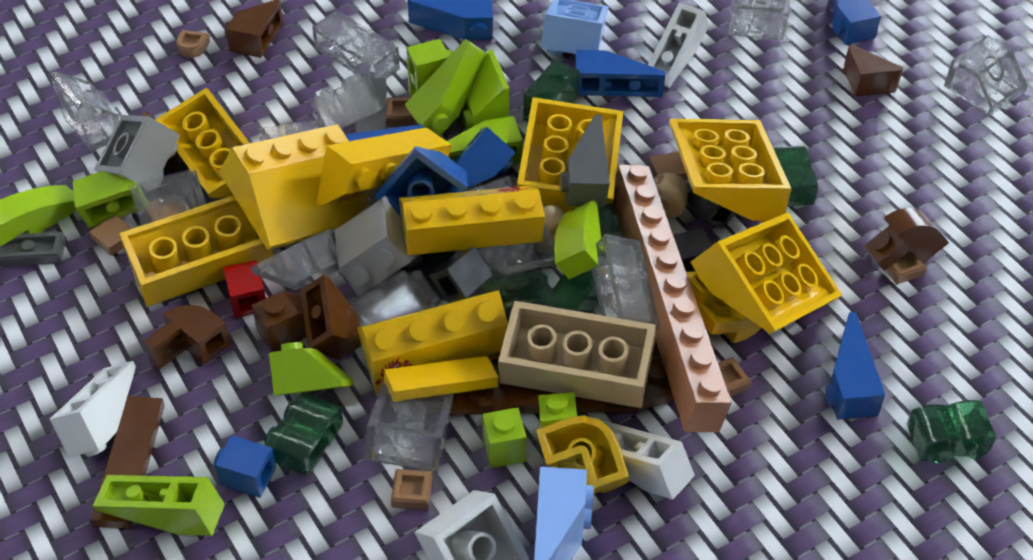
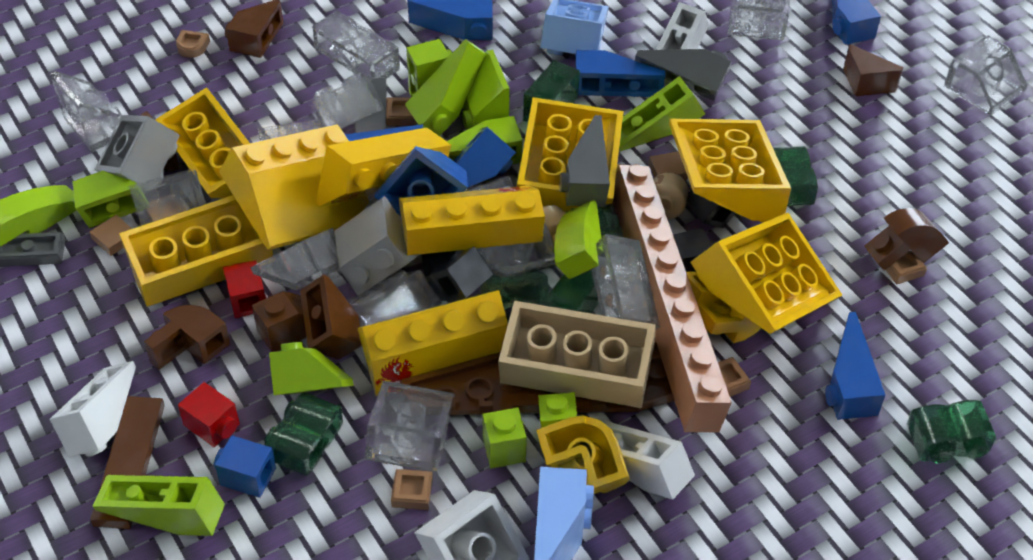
yellow tile [384,356,499,402] -> none
none -> red brick [178,382,240,447]
none -> lime slope [619,76,706,151]
none -> dark grey slope [635,49,732,101]

